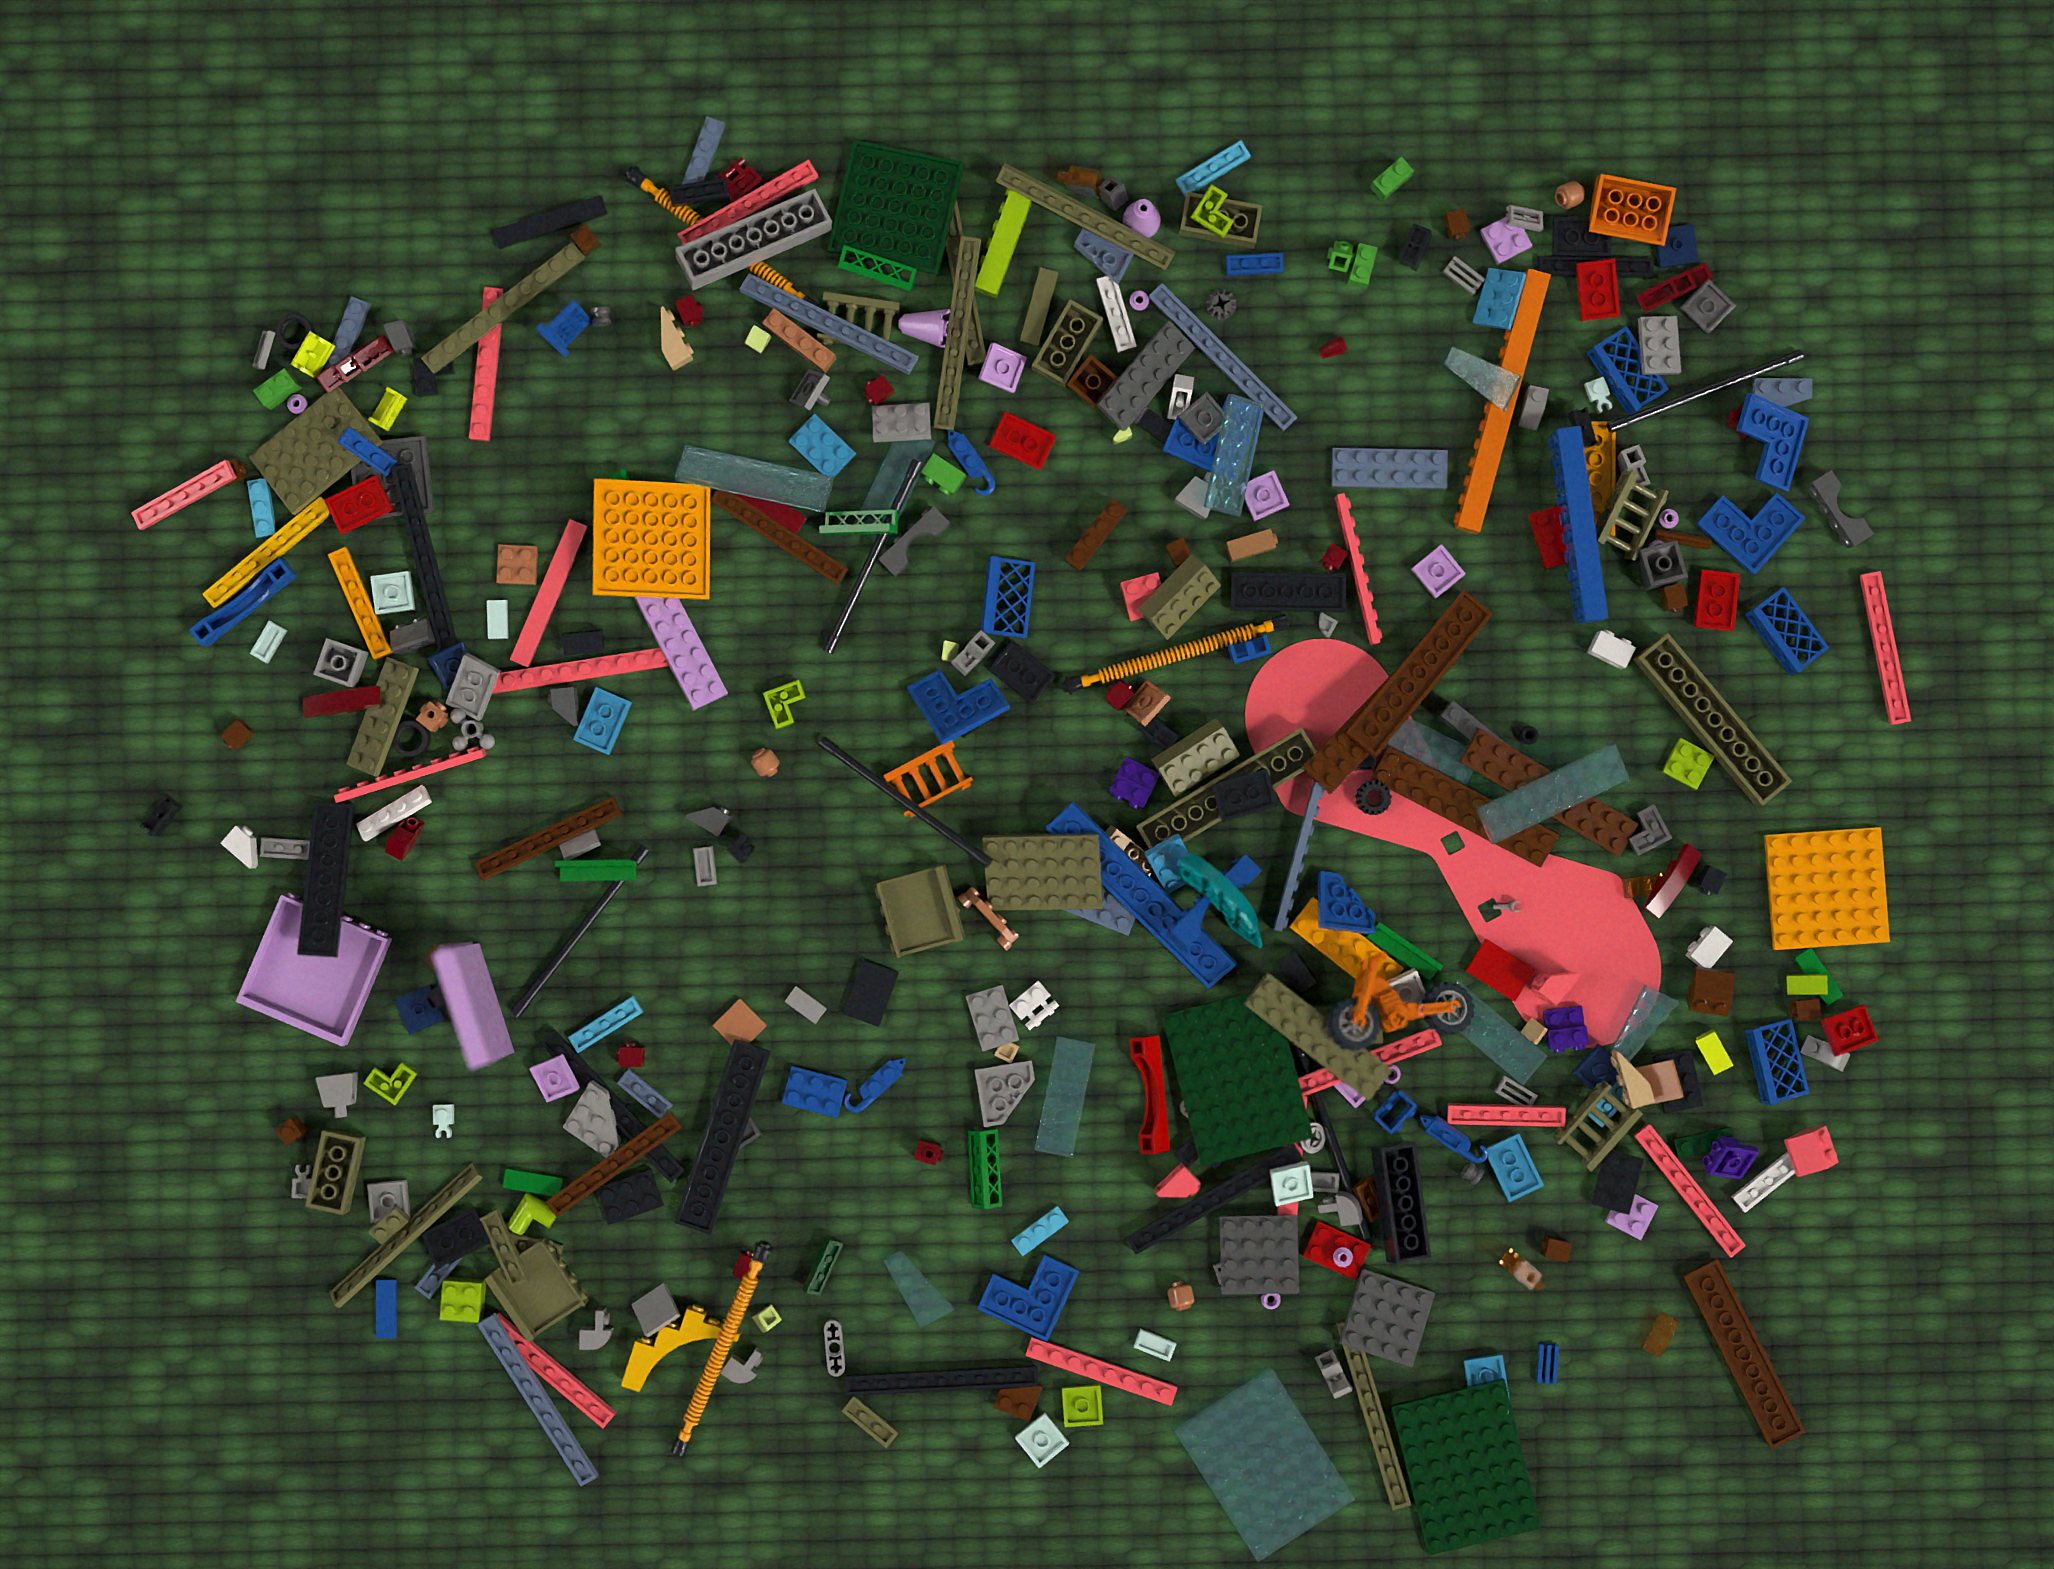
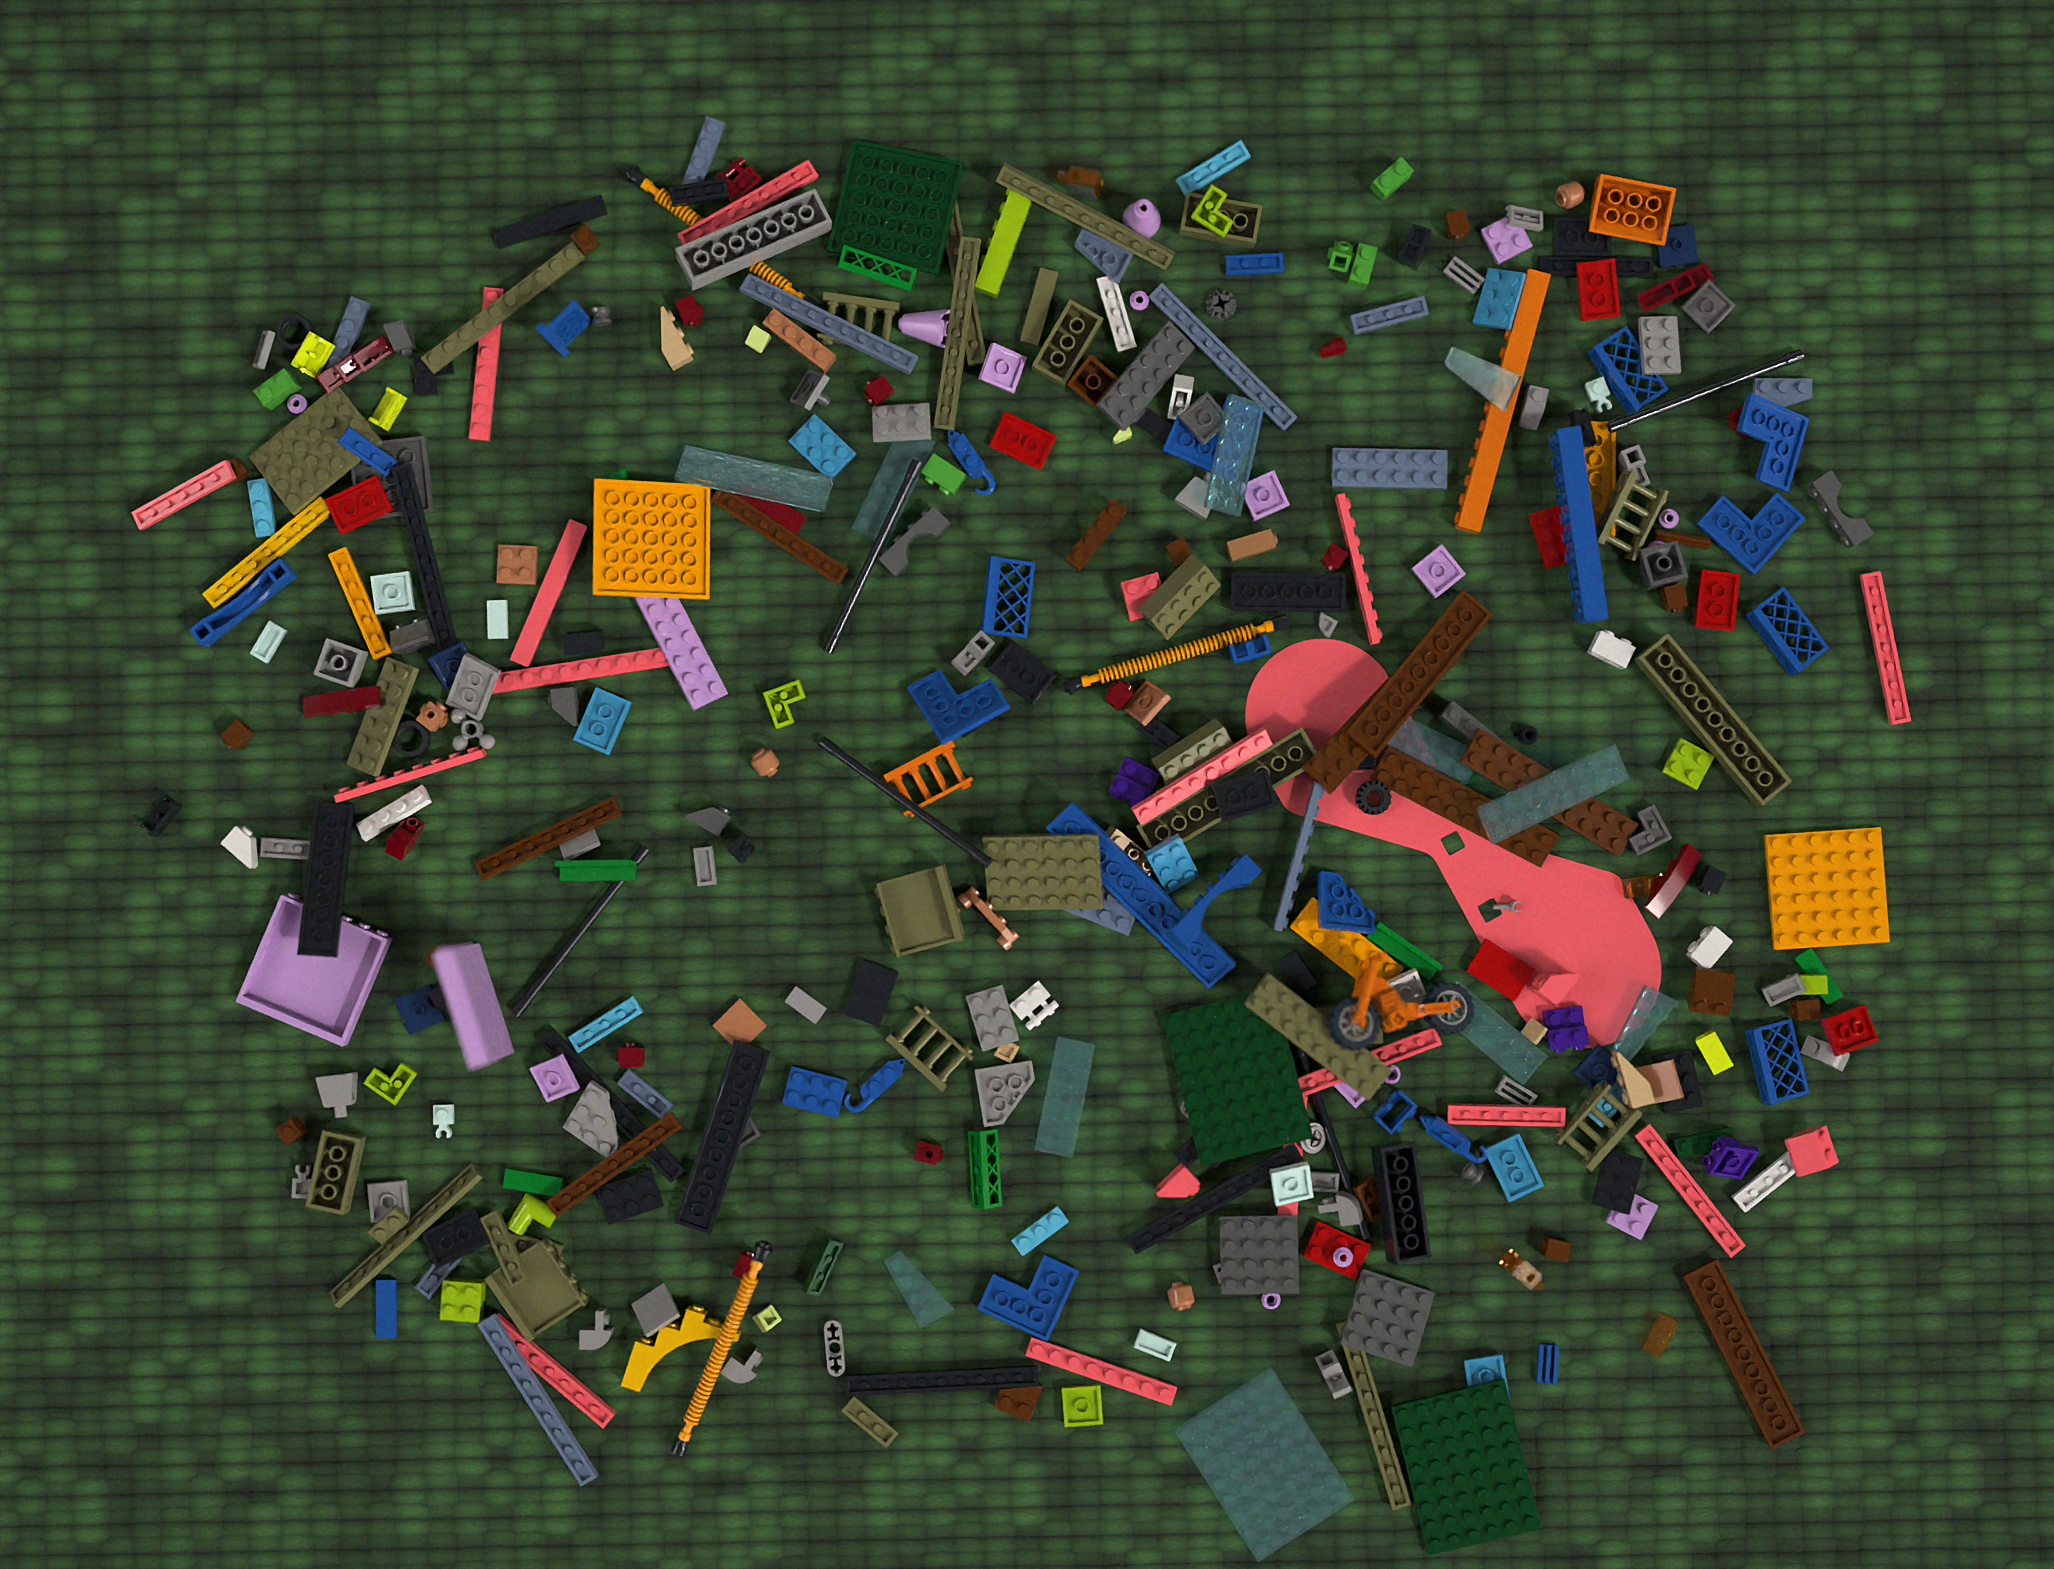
green fence [819,510,898,536] -> none
yellowish green slope [941,641,959,662] -> none
light aqua plate [1015,1412,1069,1468] -> none
dark grey brick [1097,175,1129,211] -> none
red arch [1129,1035,1170,1154] -> none
teal brick [1179,853,1262,949] -> none
none -> olive fence [885,1004,974,1092]
none -> coral plate [1131,727,1273,825]
none -> sand blue plate [1350,296,1429,335]
none -> light grey tile [1761,973,1806,1007]

